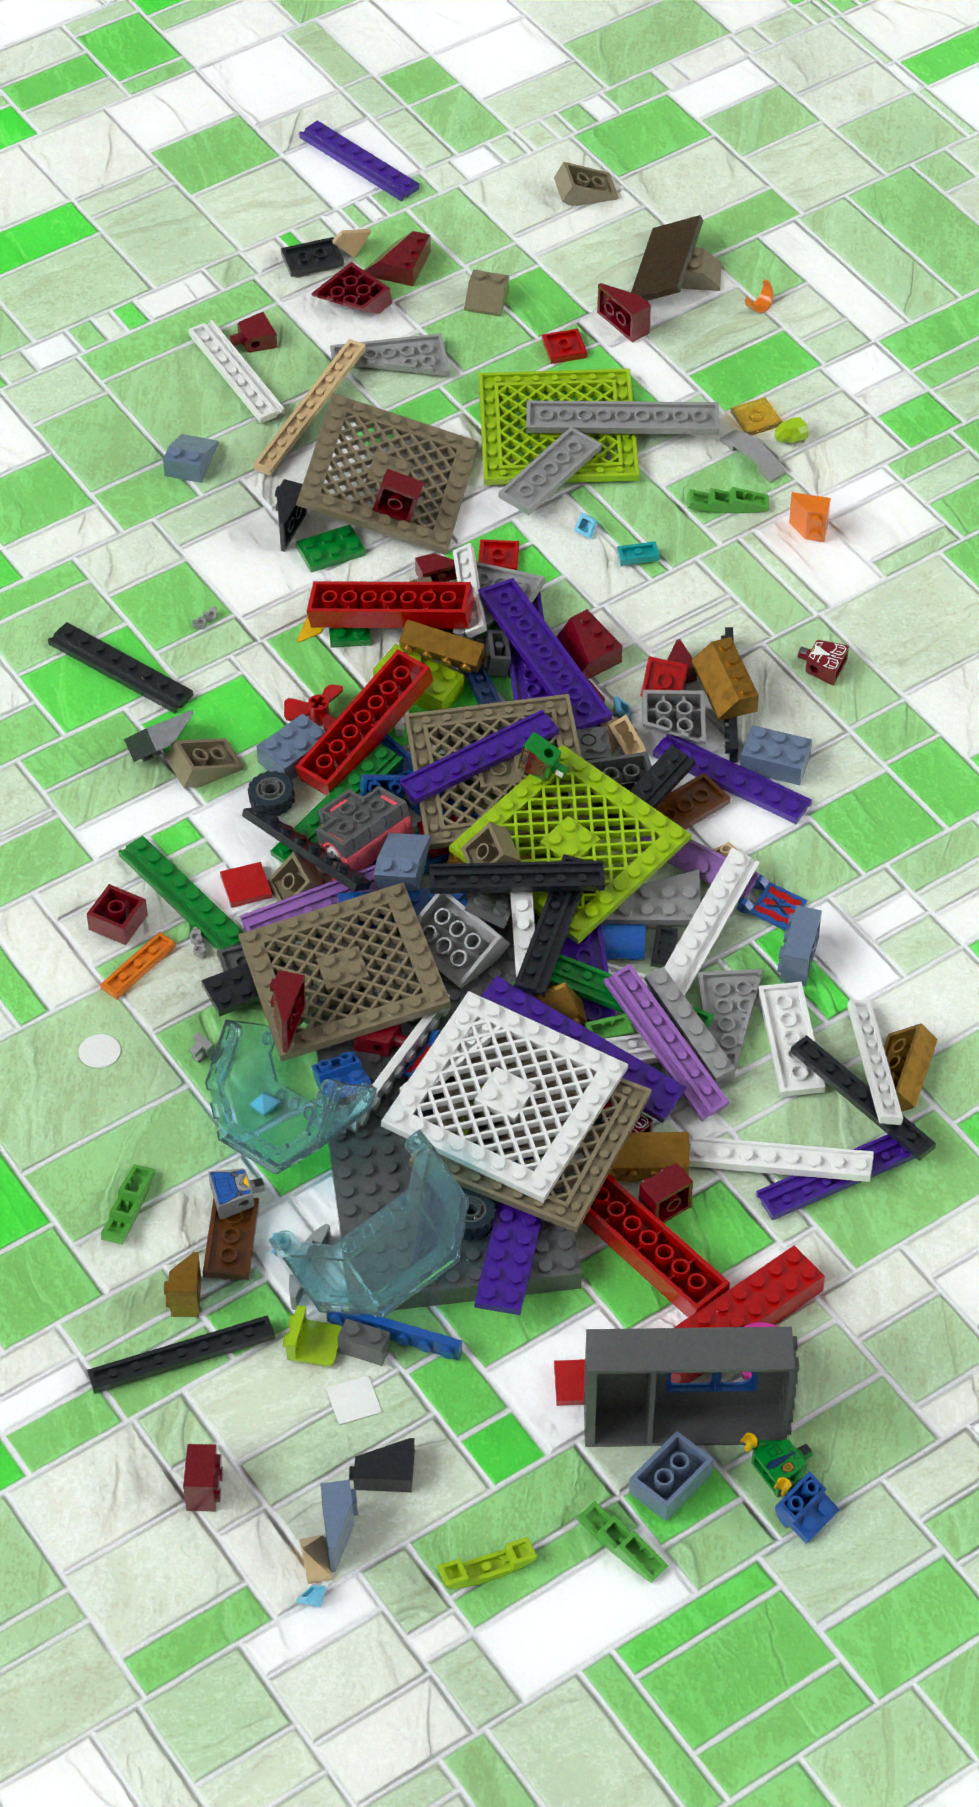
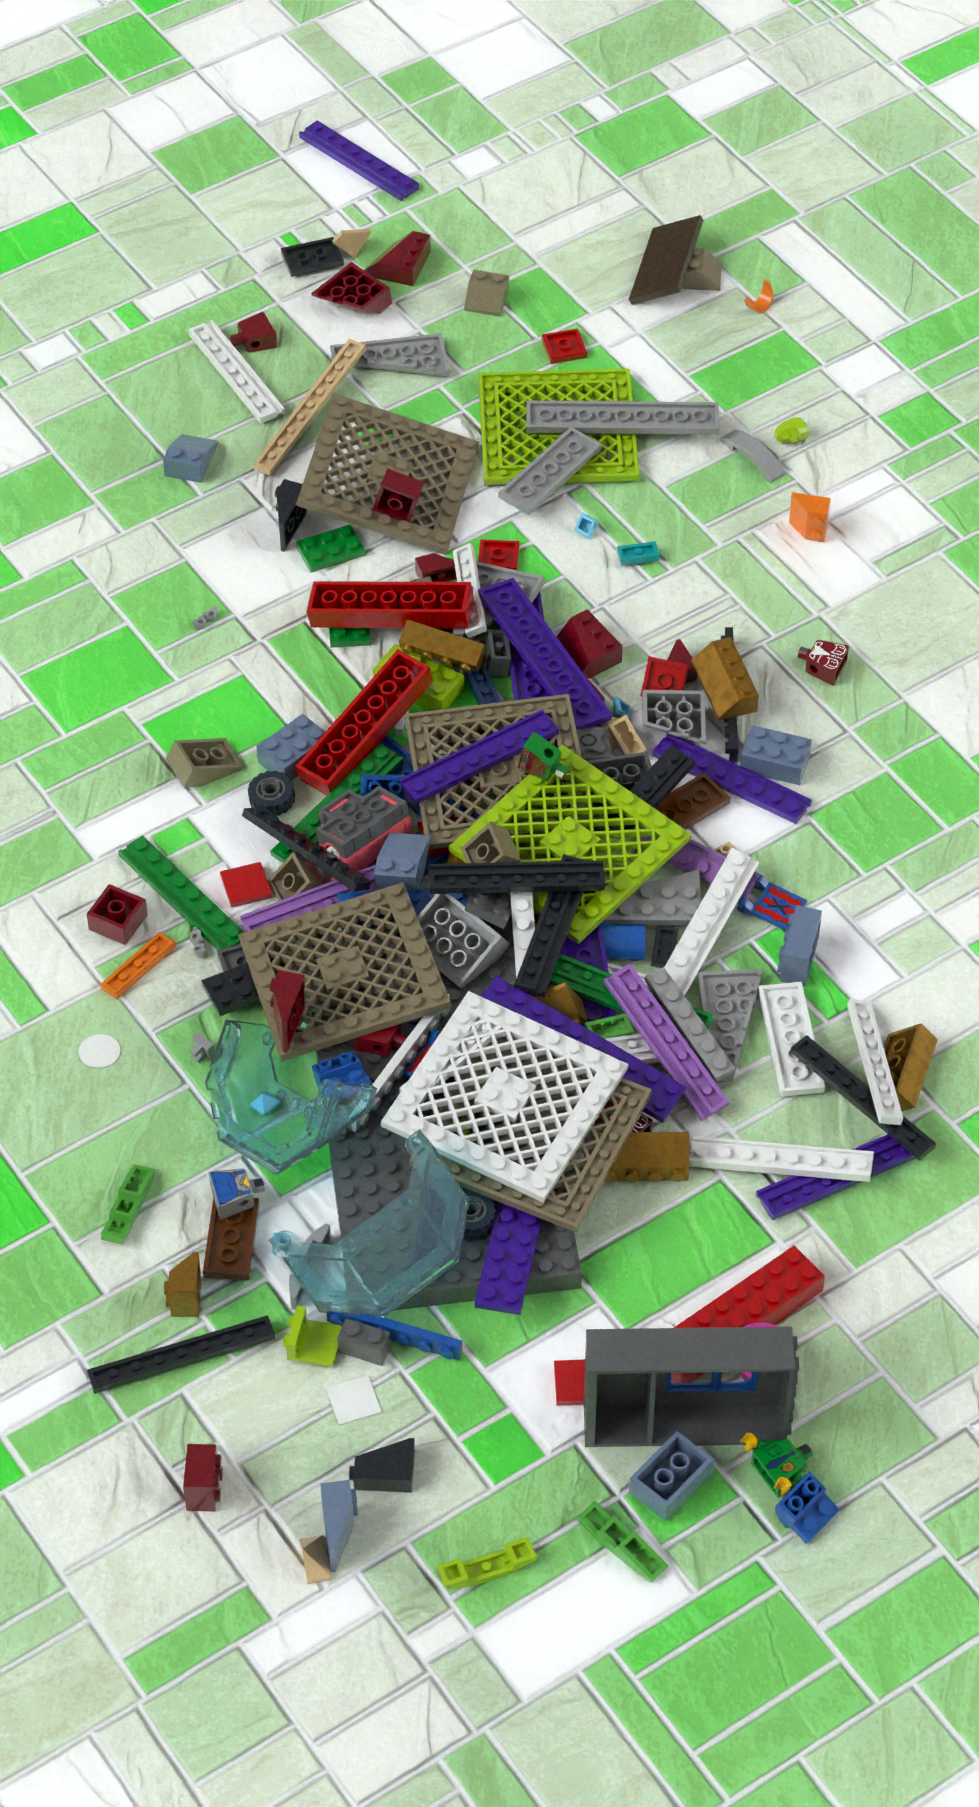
black plate [48,622,193,714] -> none
slope [124,710,194,763] -> none
red piece [284,684,343,731] -> none
medium azure slope [296,1584,326,1608] -> none
yellow sticker [297,617,323,642] -> none
dark tan slope [554,162,618,206] -> none
red brick [583,1174,730,1317] -> none
dark red slope [597,283,651,343] -> none
dark red brick [639,1163,693,1223] -> none
bright green slope [687,487,769,513] -> none
clear yellow tile [731,397,782,436] -> none

